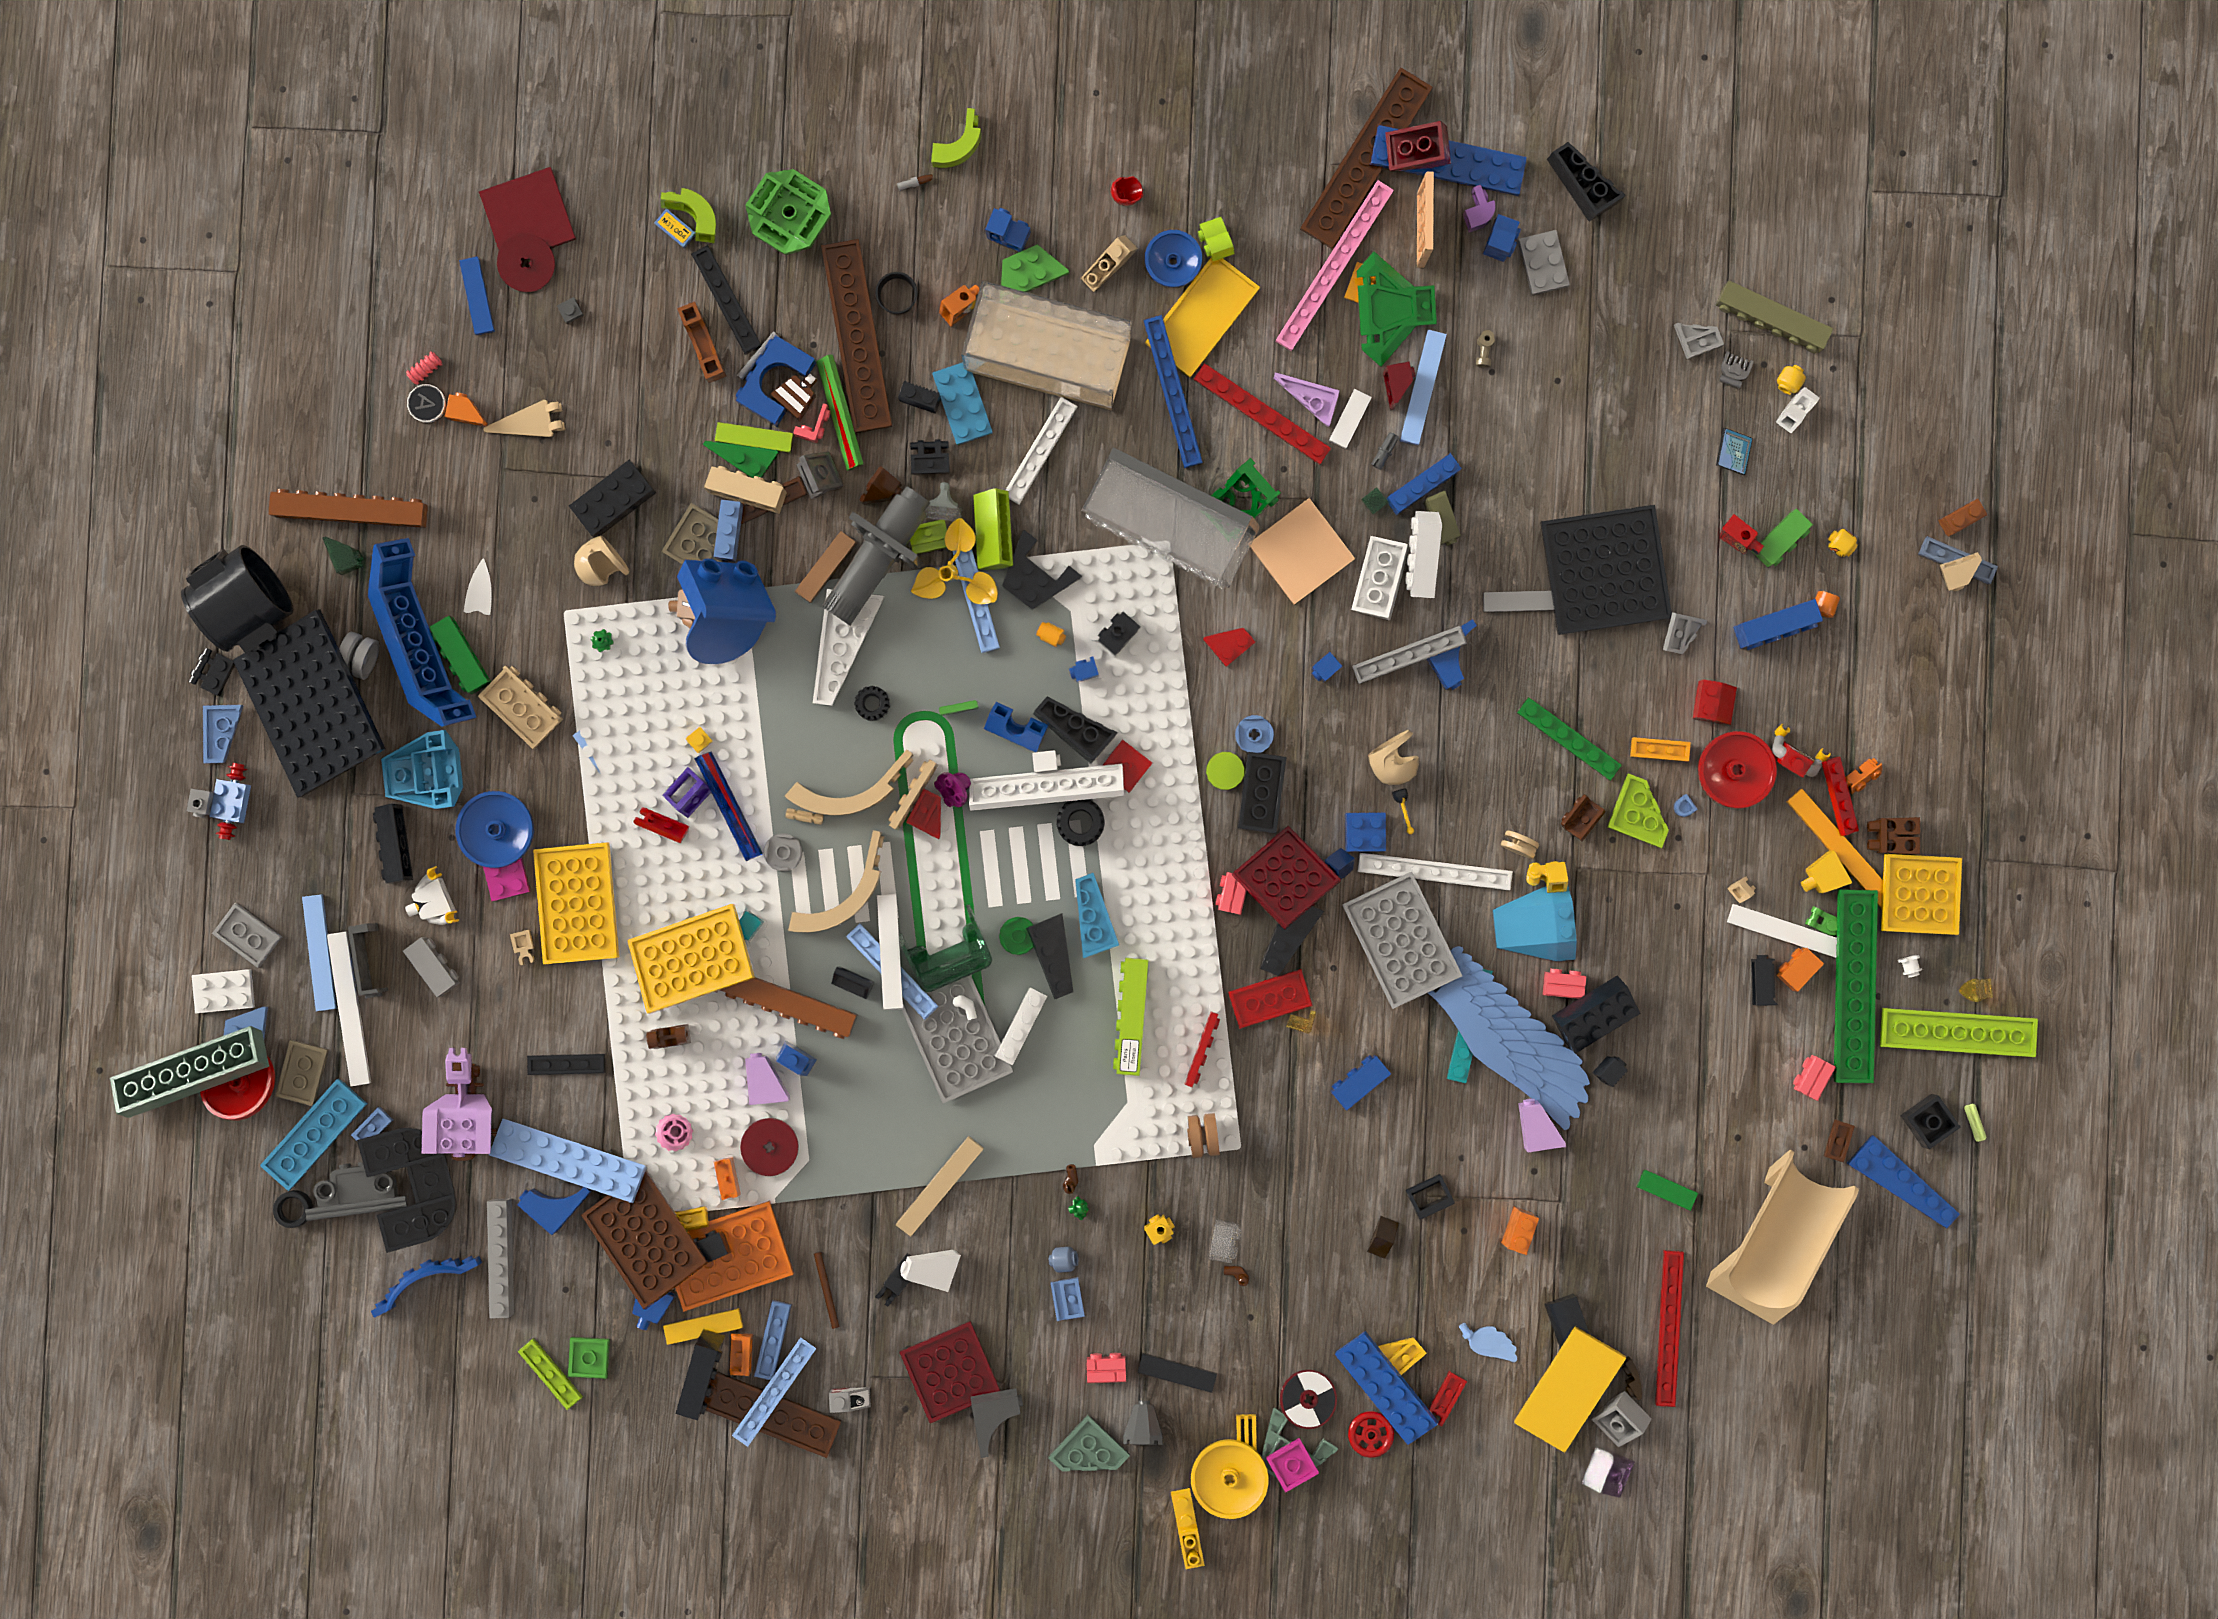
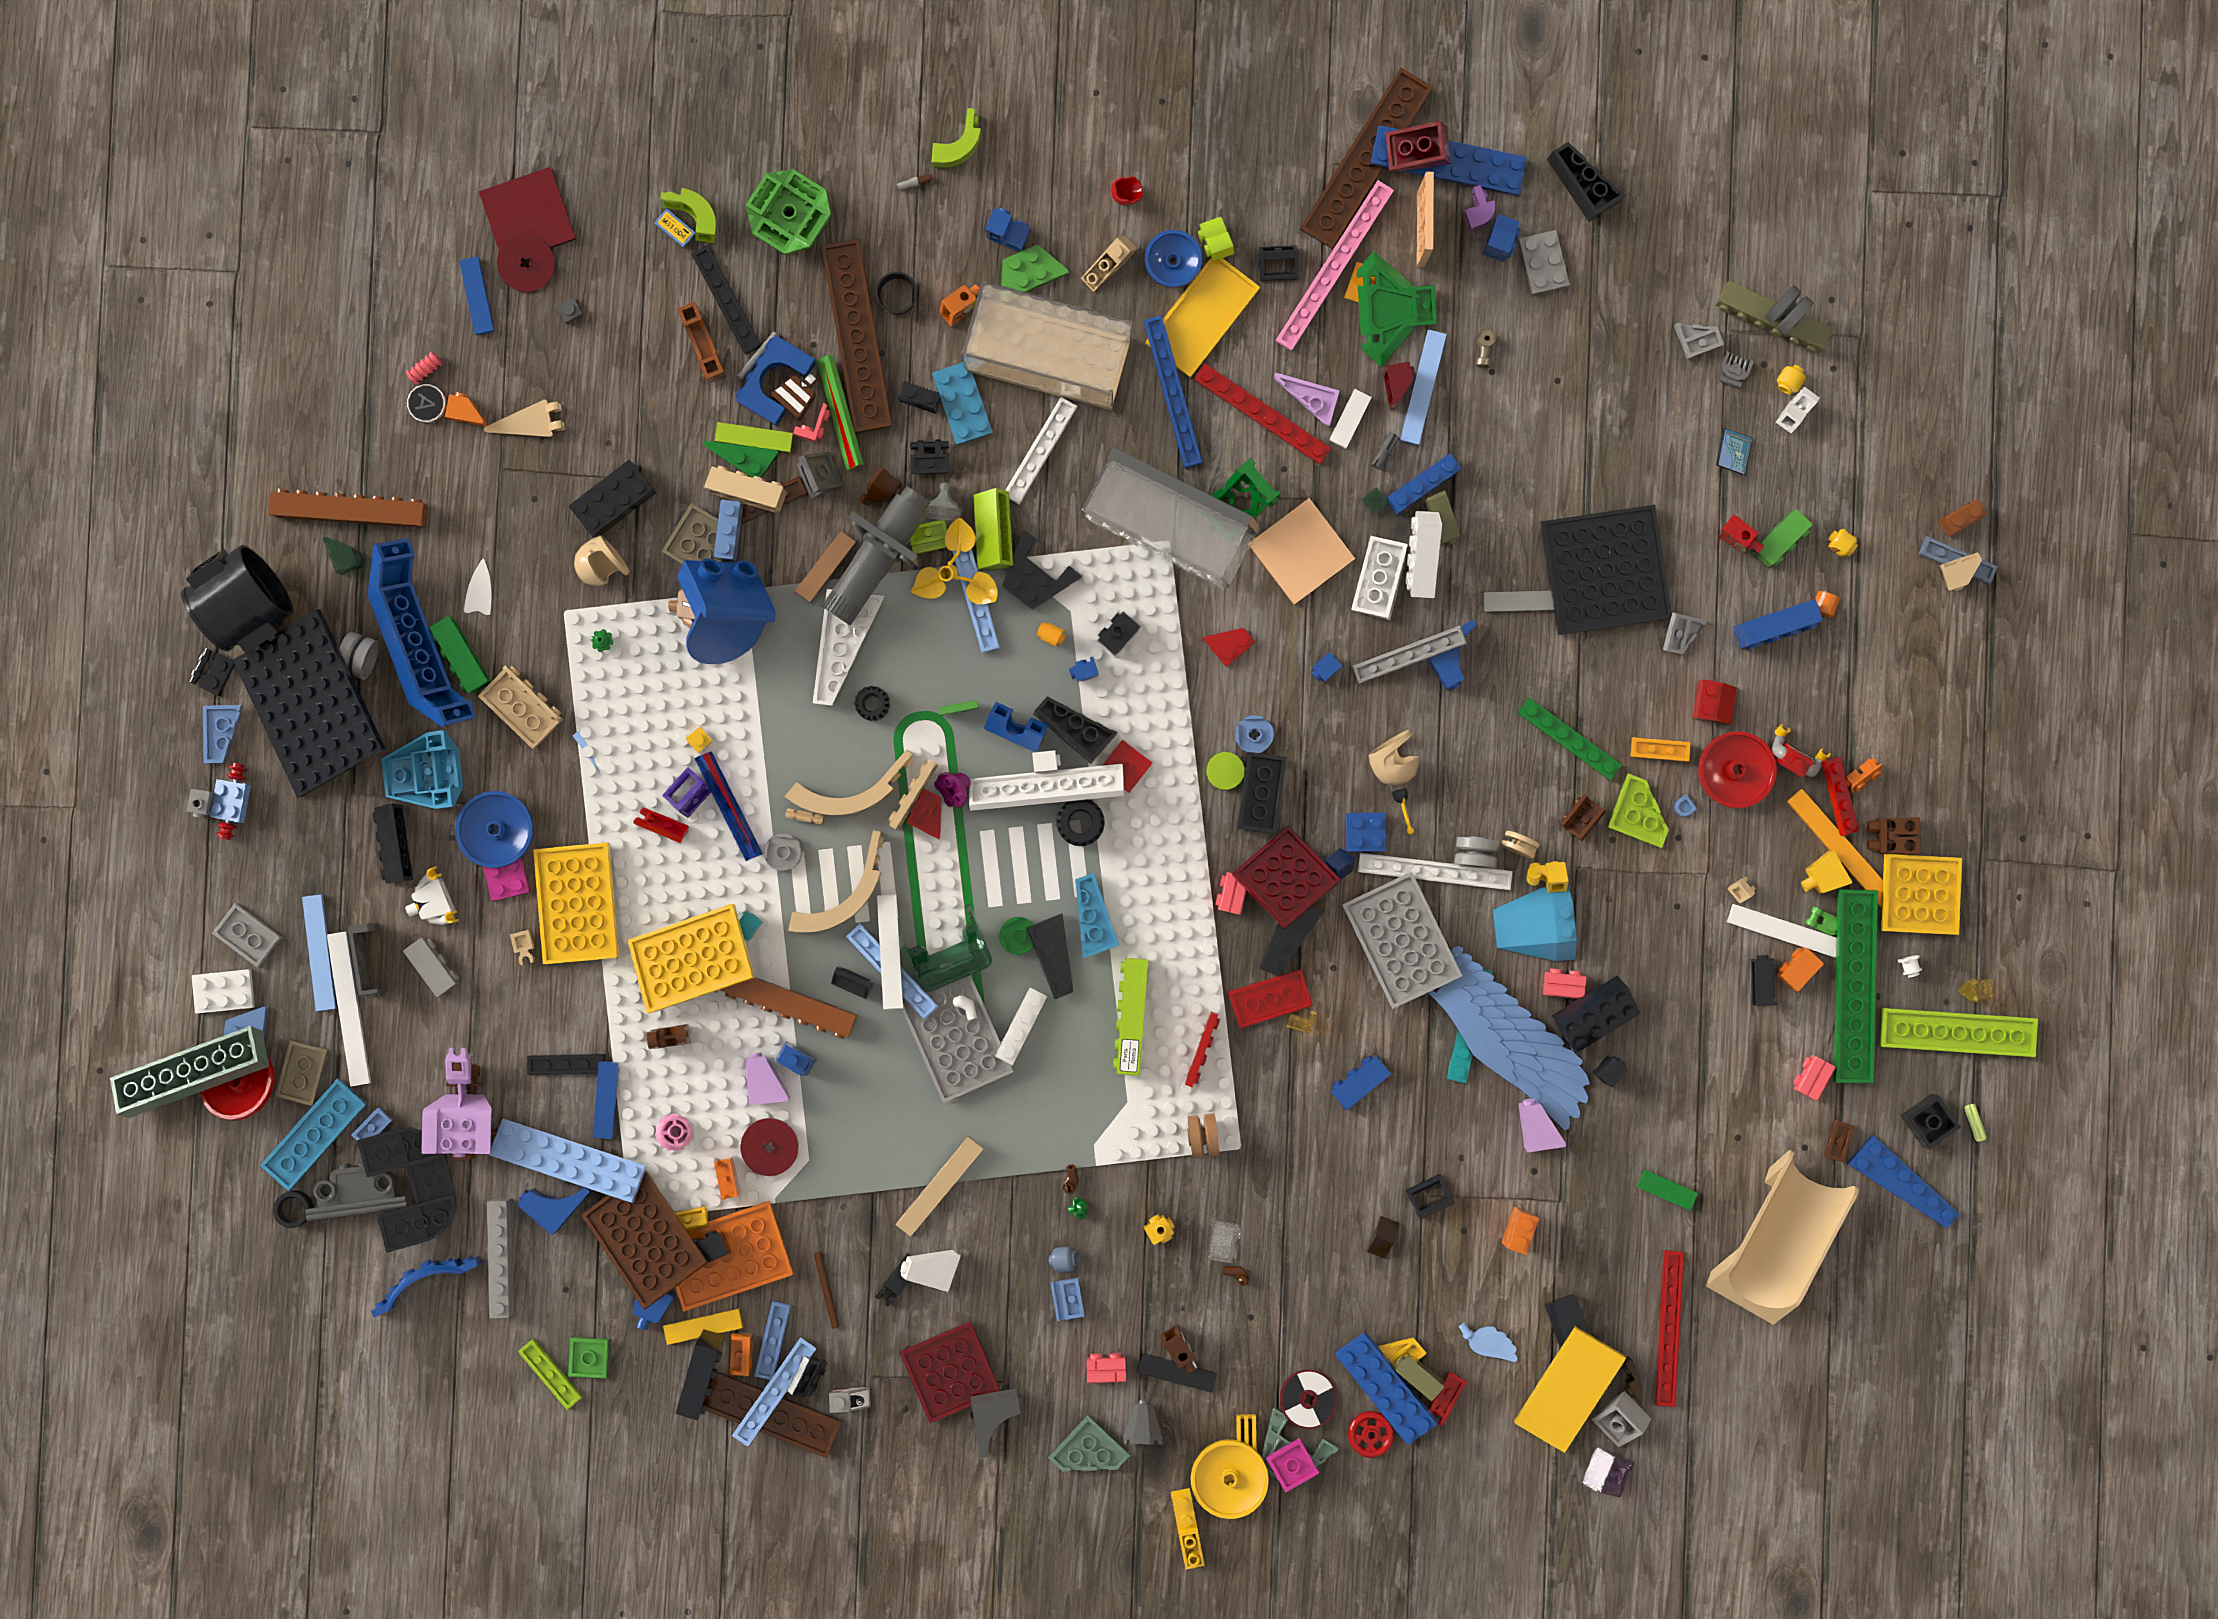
none -> blue tile [593,1061,619,1139]
none -> black plate [787,1356,827,1397]
none -> reddish brown torso [1161,1325,1197,1373]
none -> black tile [1259,245,1299,281]
none -> olive slope [1395,1353,1444,1401]
none -> light grey wheel [1454,836,1499,868]
none -> dark grey wheel [1764,285,1814,335]

